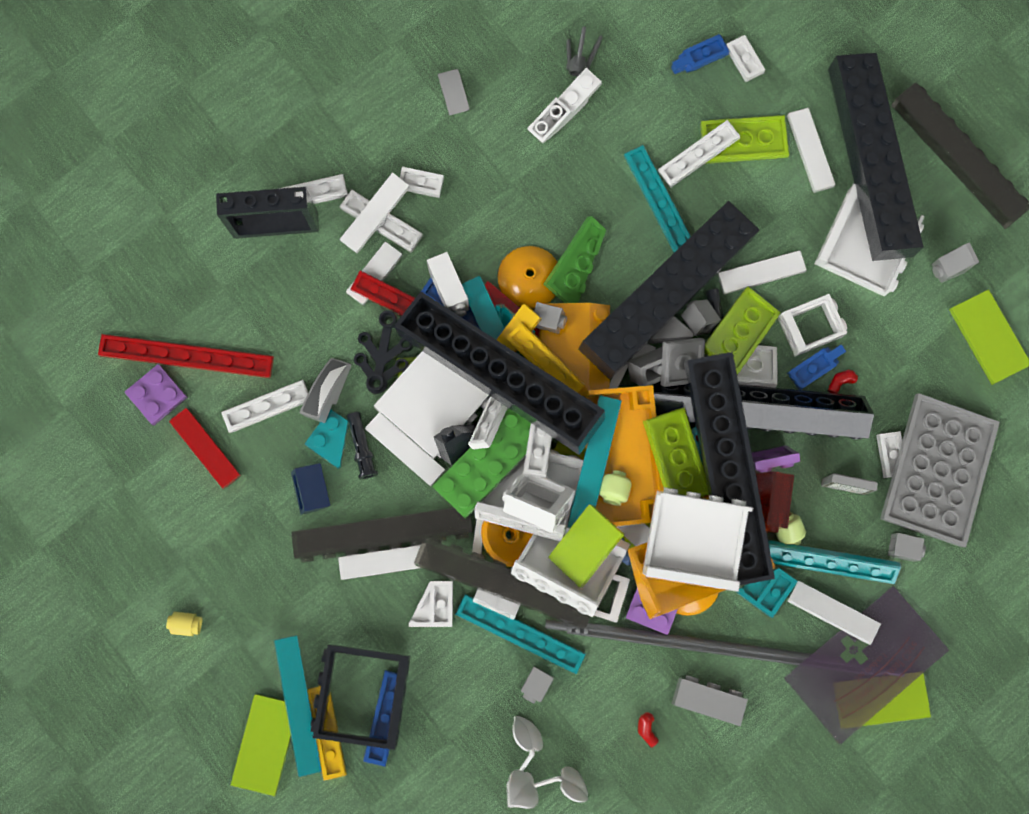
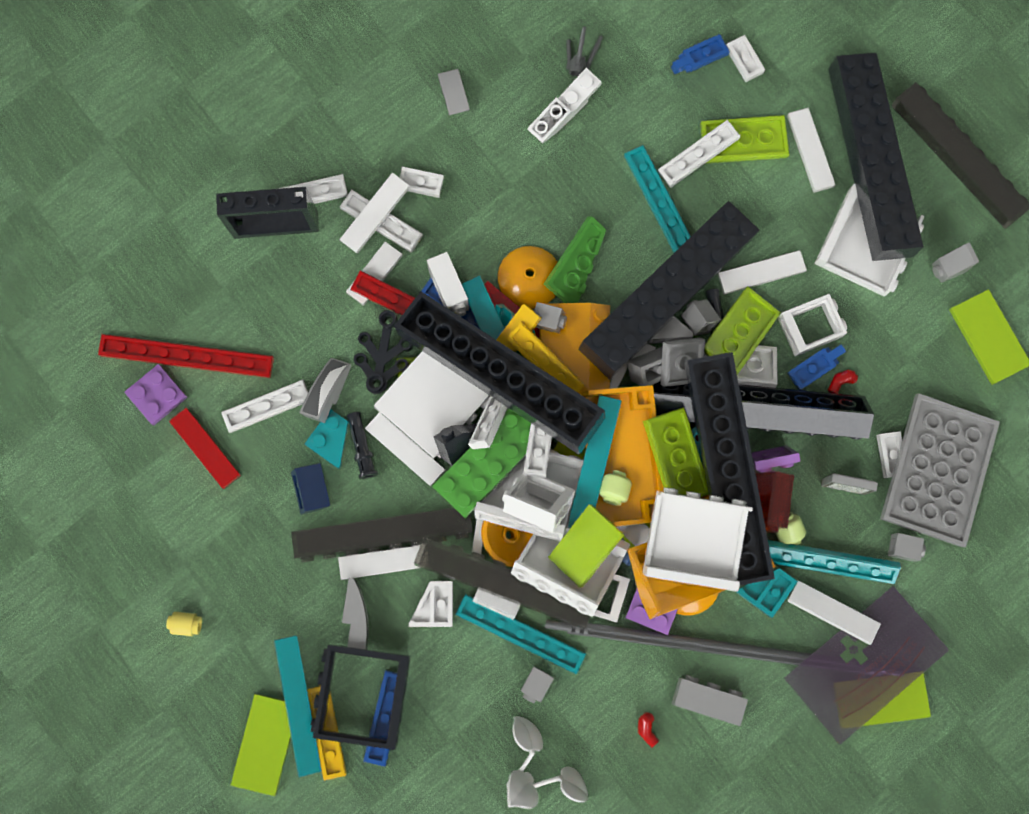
none -> light grey slope [342,578,369,649]

